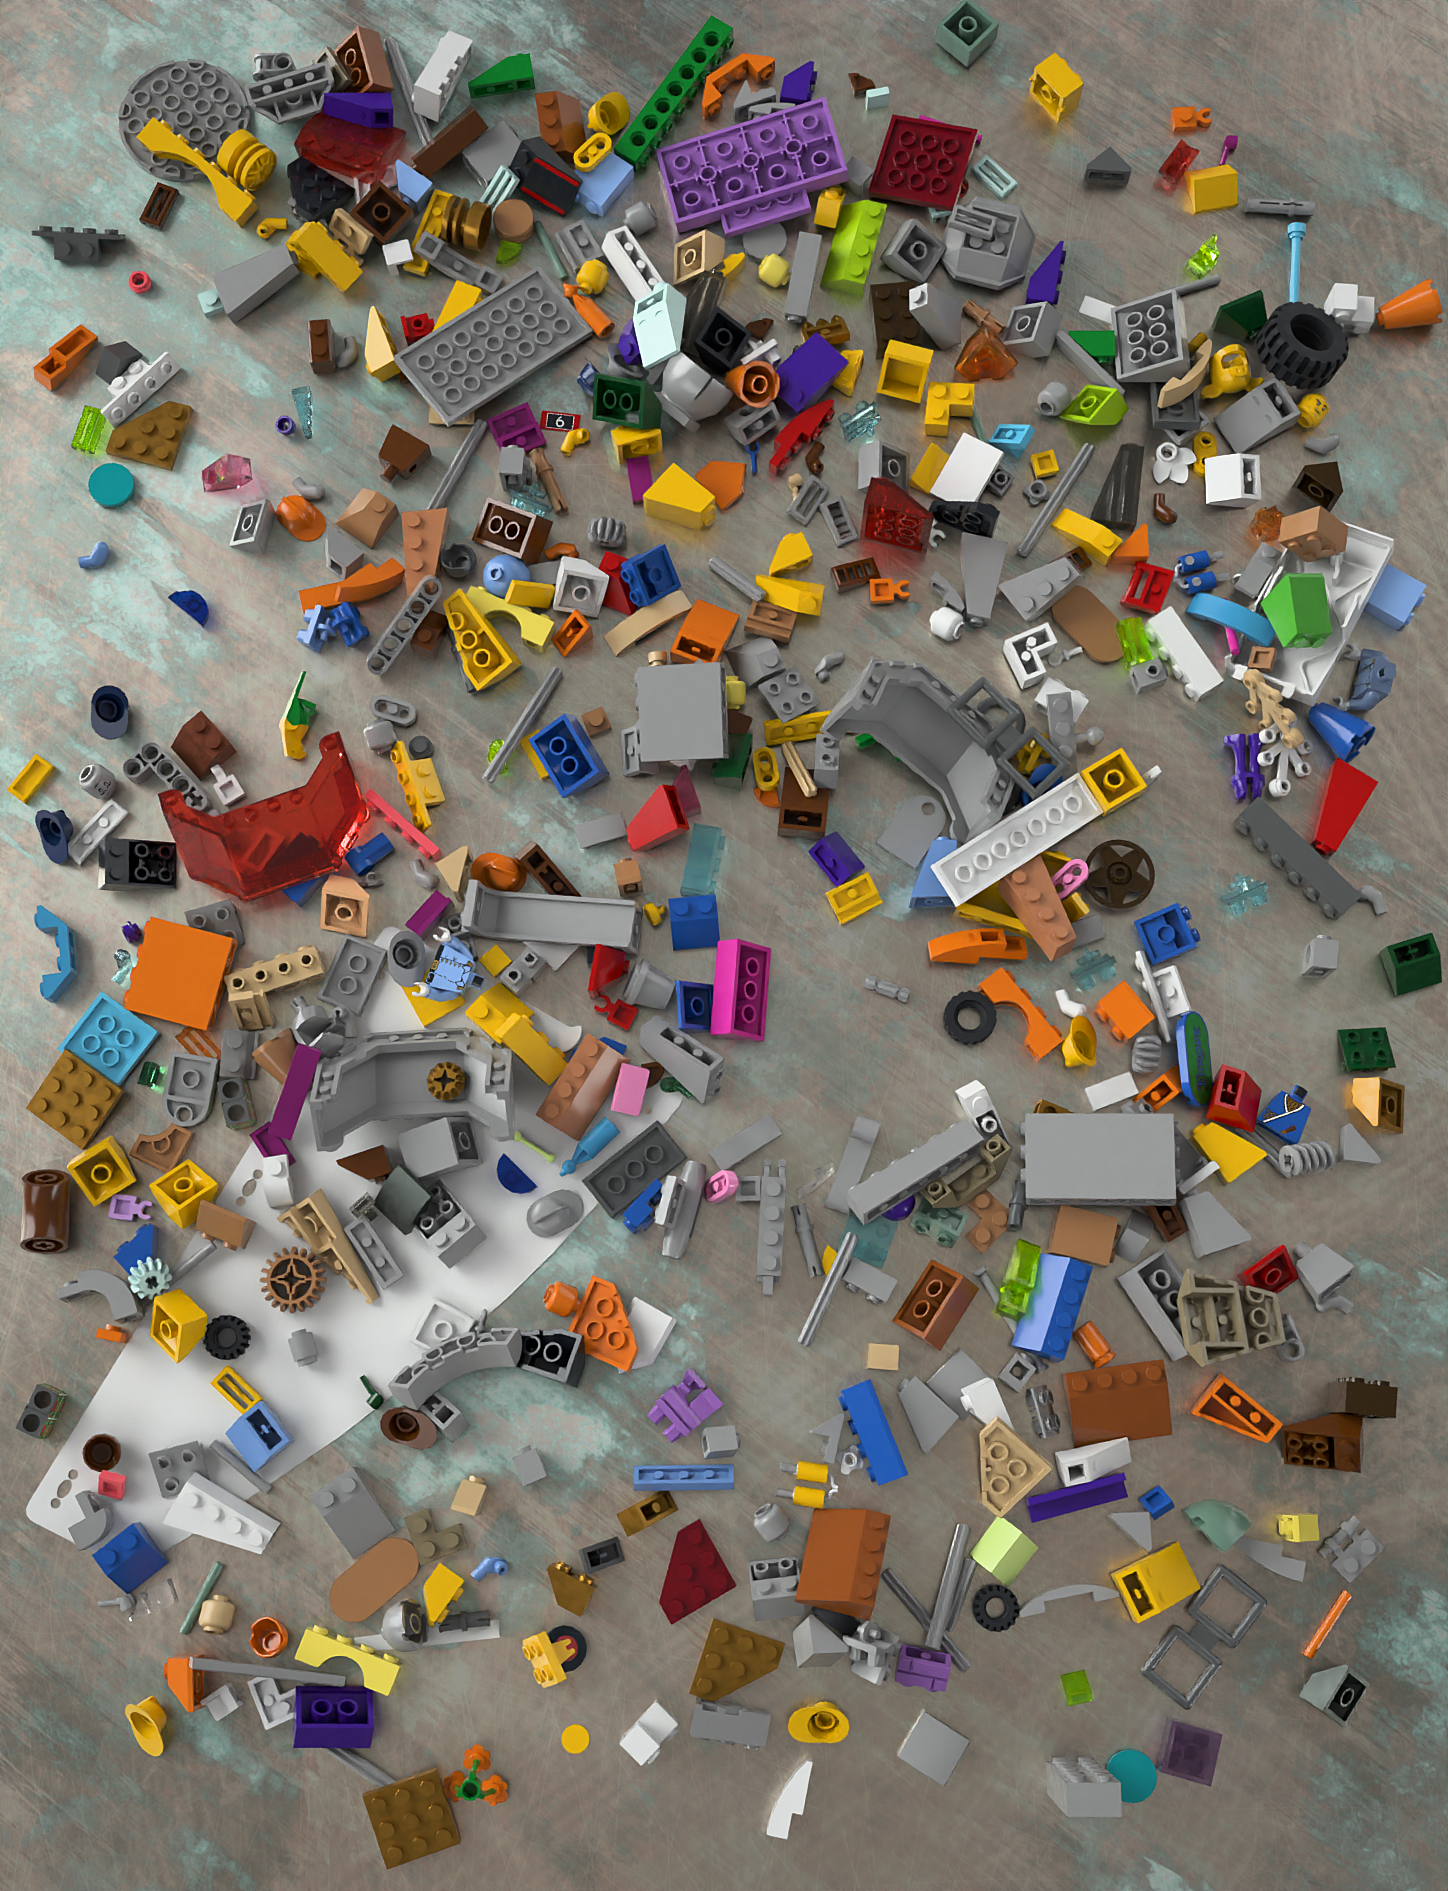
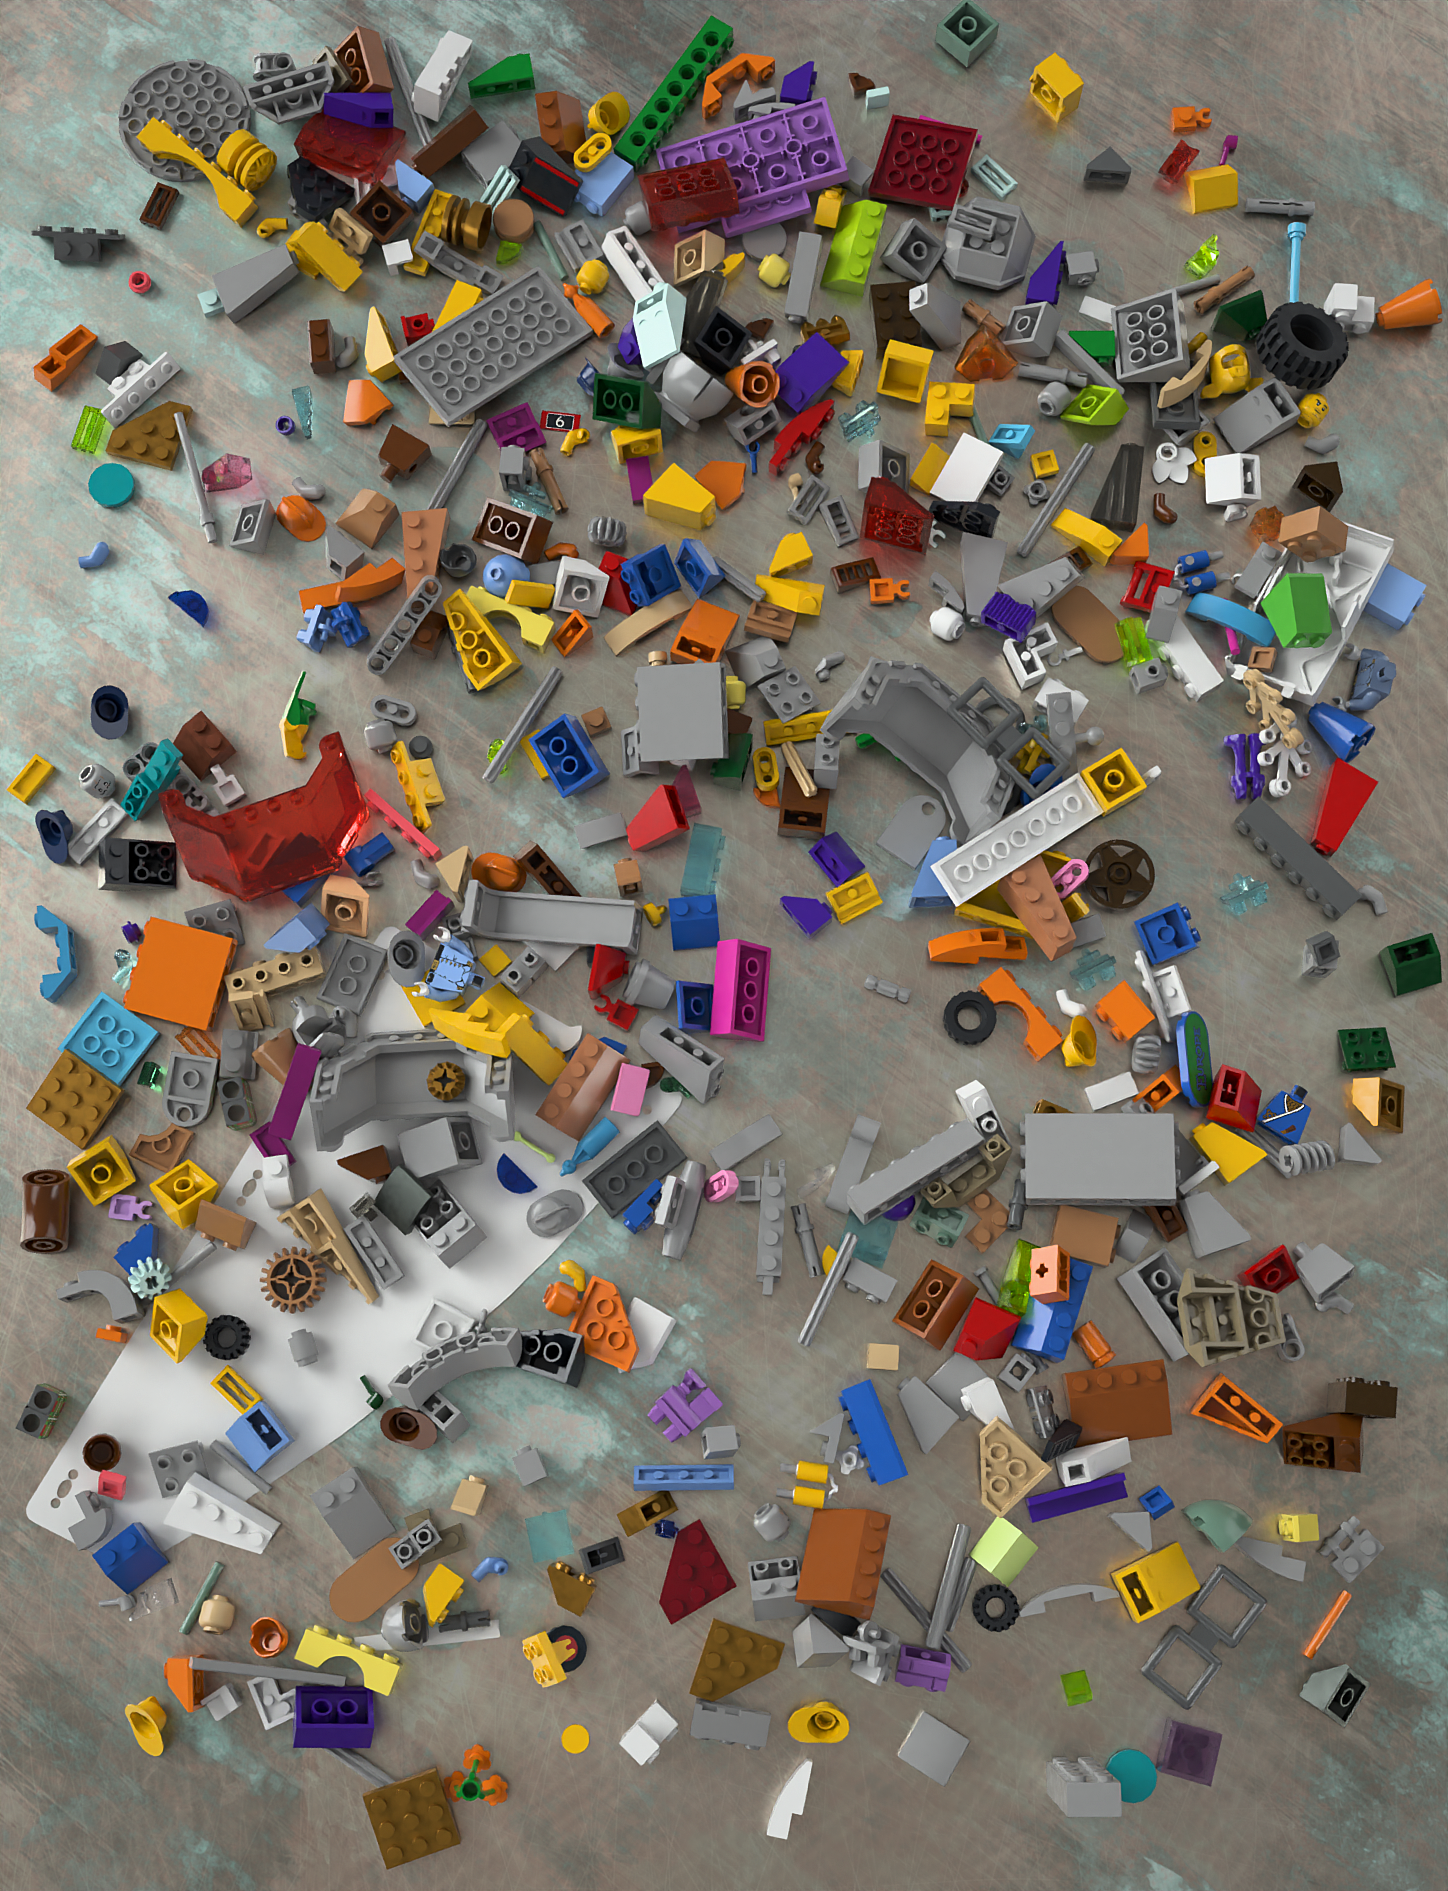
none -> teal slope [120,738,183,821]
none -> light grey bar [174,412,217,543]
none -> medium blue slope [264,903,330,953]
none -> orange slope [343,380,394,426]
none -> light grey slope [388,1518,442,1570]
none -> yellow slope [428,1008,511,1058]
none -> clear light blue piece [525,1509,575,1563]
none -> yellow arm [559,1260,586,1293]
none -> clear red slope [637,157,740,231]
none -> clear blue plate [654,1520,679,1539]
none -> blue slope [674,538,726,598]
none -> dark purple slope [780,896,833,939]
none -> red slope [953,1297,1021,1361]
none -> dark purple brick [981,592,1036,643]
none -> light grey pin [1018,361,1088,388]
none -> clear light blue arm [1018,715,1048,734]
none -> brick [1029,1245,1070,1304]
none -> black slope [1041,1419,1082,1463]
none -> light grey brick [1063,251,1099,286]
none -> light grey slope [1145,585,1182,643]
none -> medium nougat pin [1194,265,1255,314]
none -> white tile [1223,504,1248,522]
none -> dark grey slope [1306,931,1341,966]

